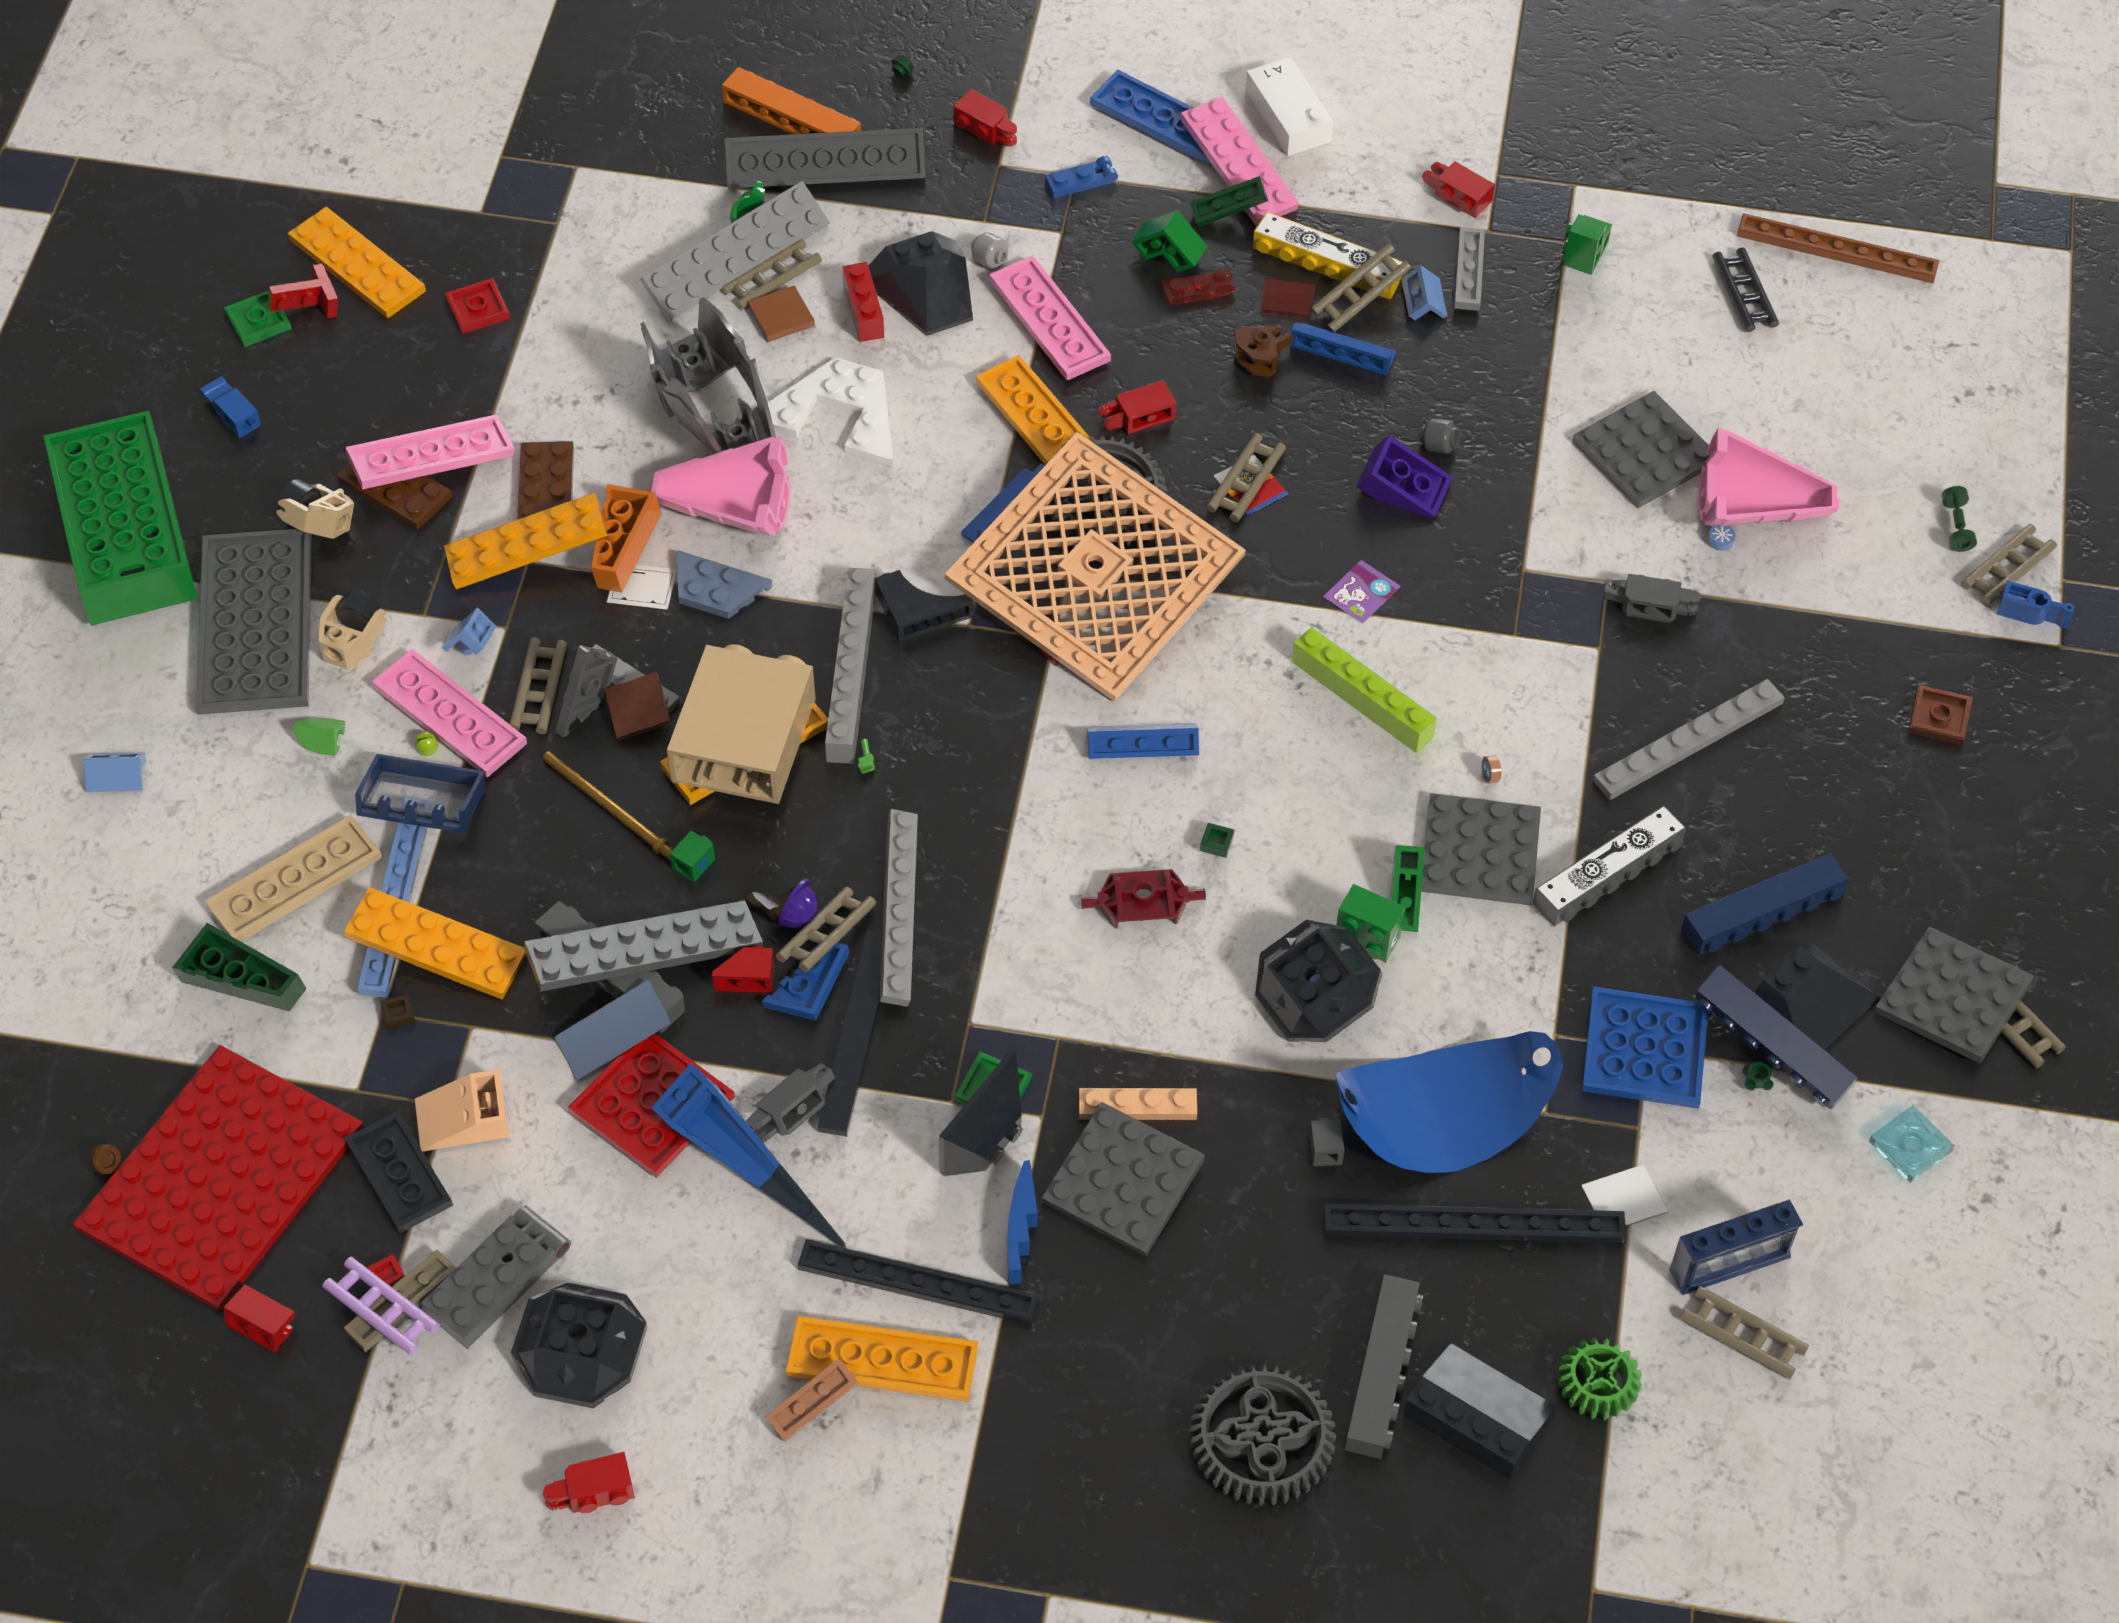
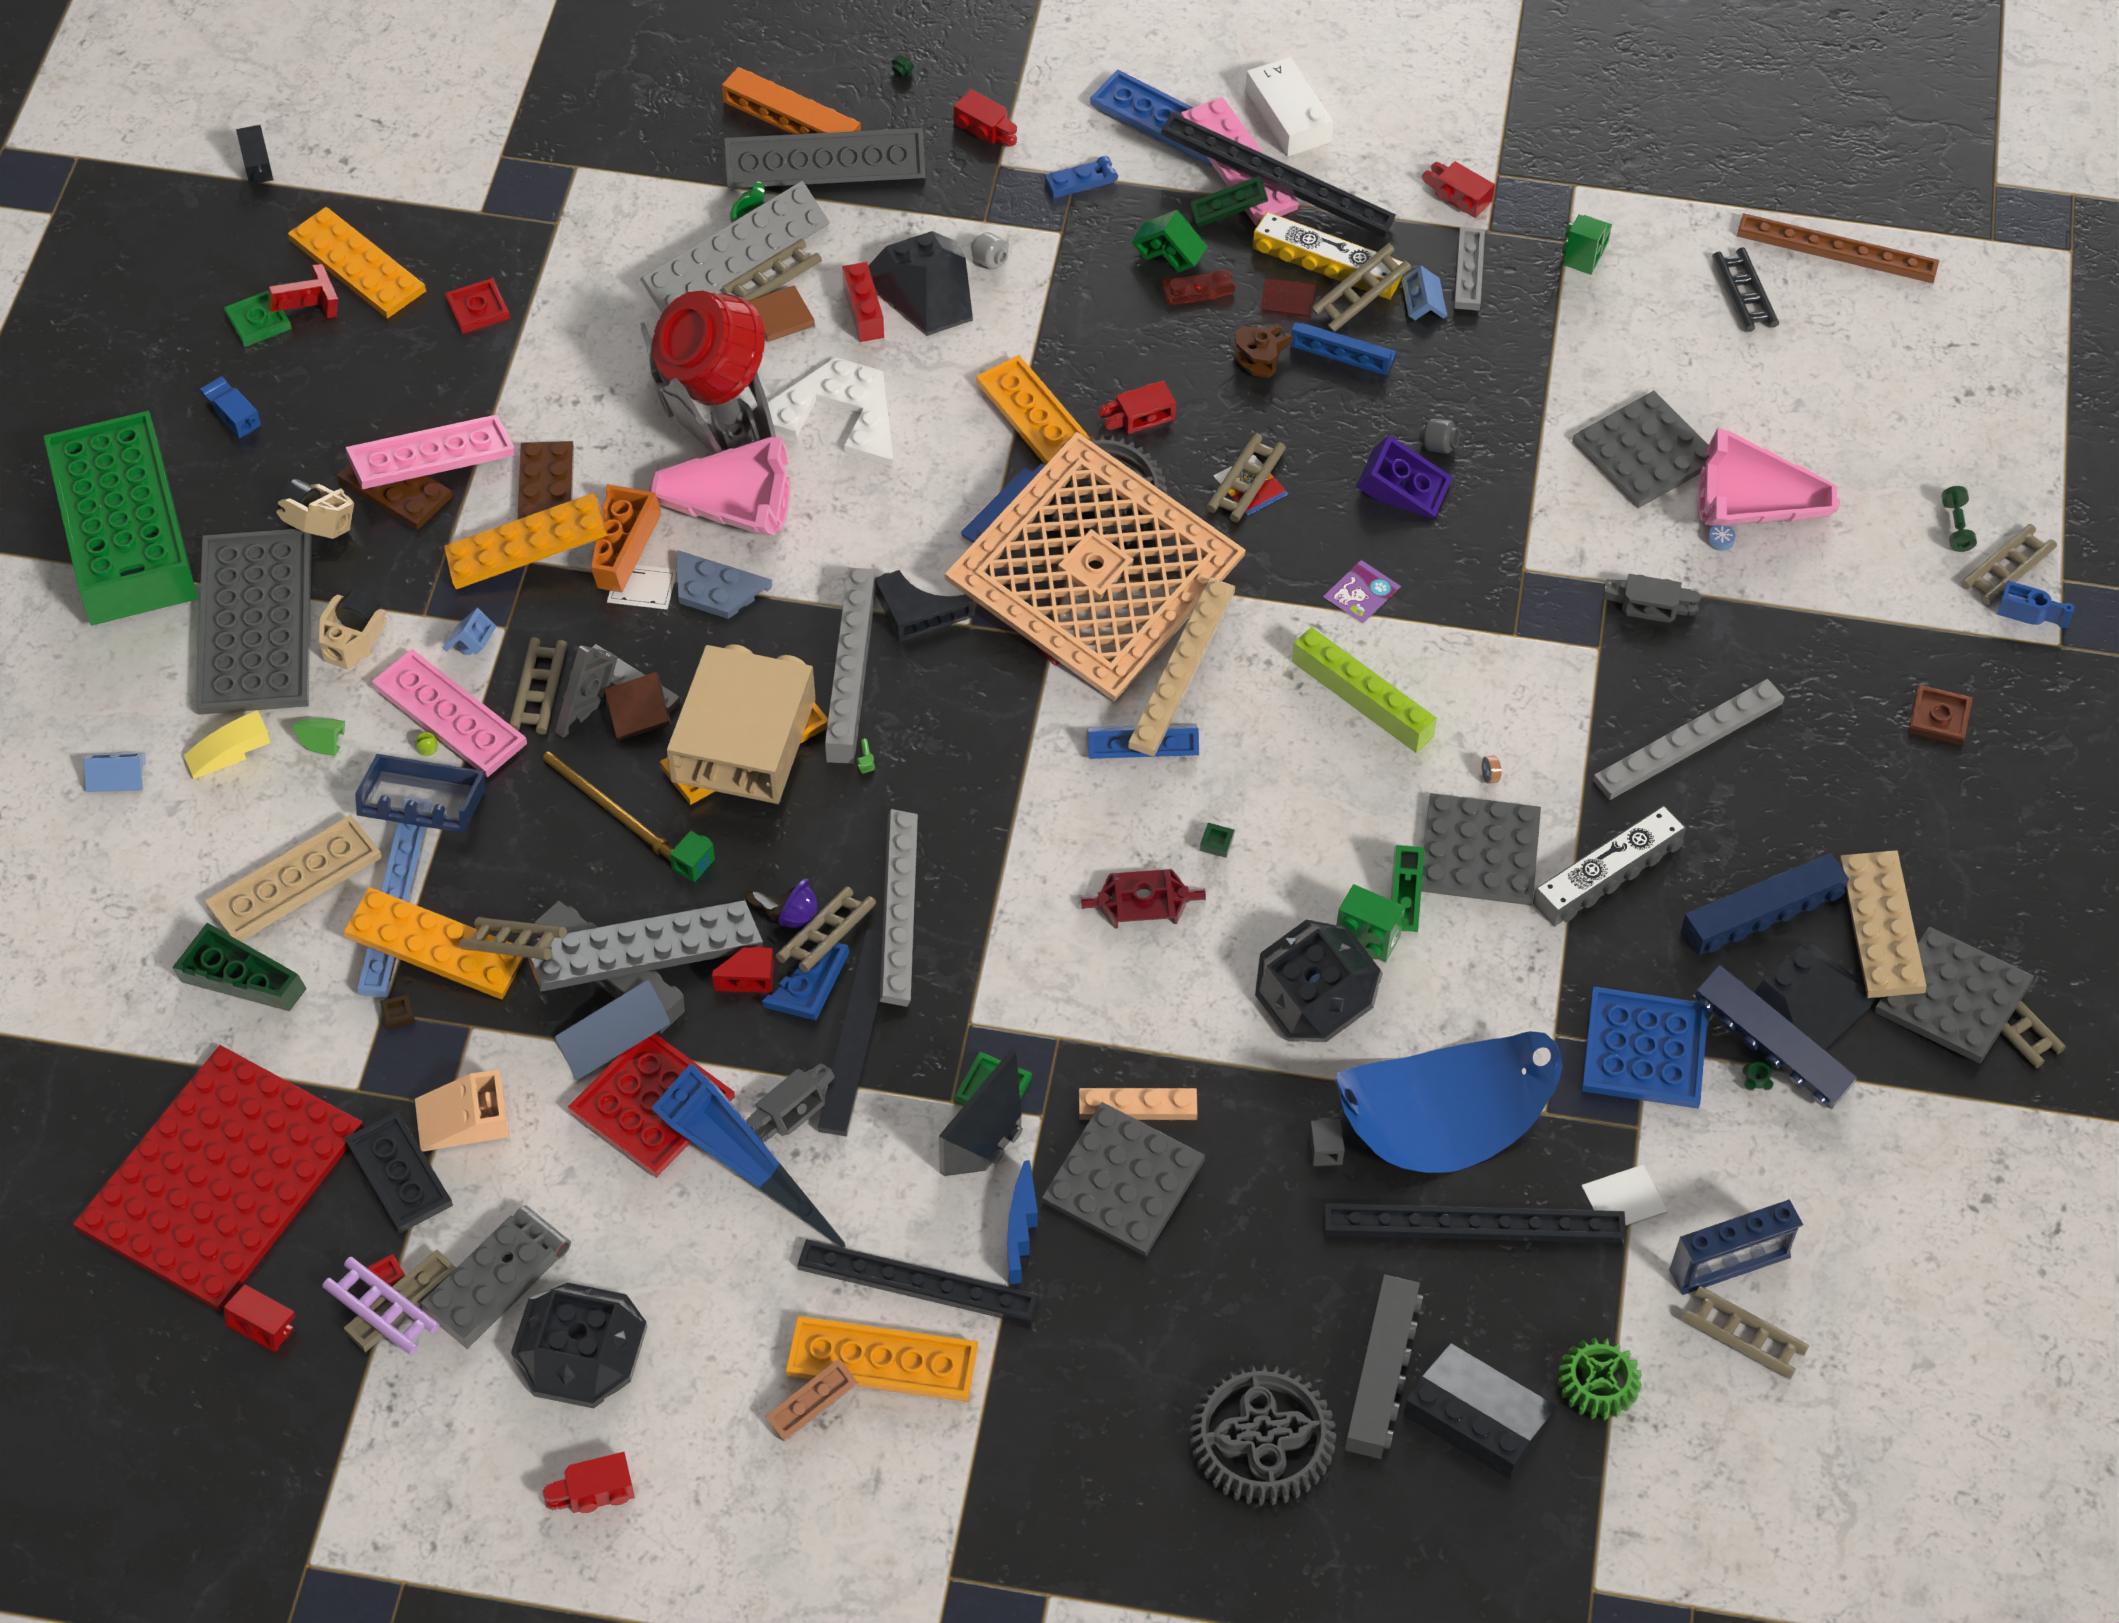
reddish brown tile [89,1144,121,1174] -> none
bright pink plate [989,255,1111,381] -> none
clear light blue plate [1869,1105,1955,1183] -> none
none -> light yellow slope [183,710,271,779]
none -> black slope [236,124,274,185]
none -> dark tan bar [459,917,567,960]
none -> red piece [652,291,765,406]
none -> tan plate [1128,578,1235,757]
none -> black plate [1161,112,1396,238]
none -> tan plate [1840,851,1927,998]

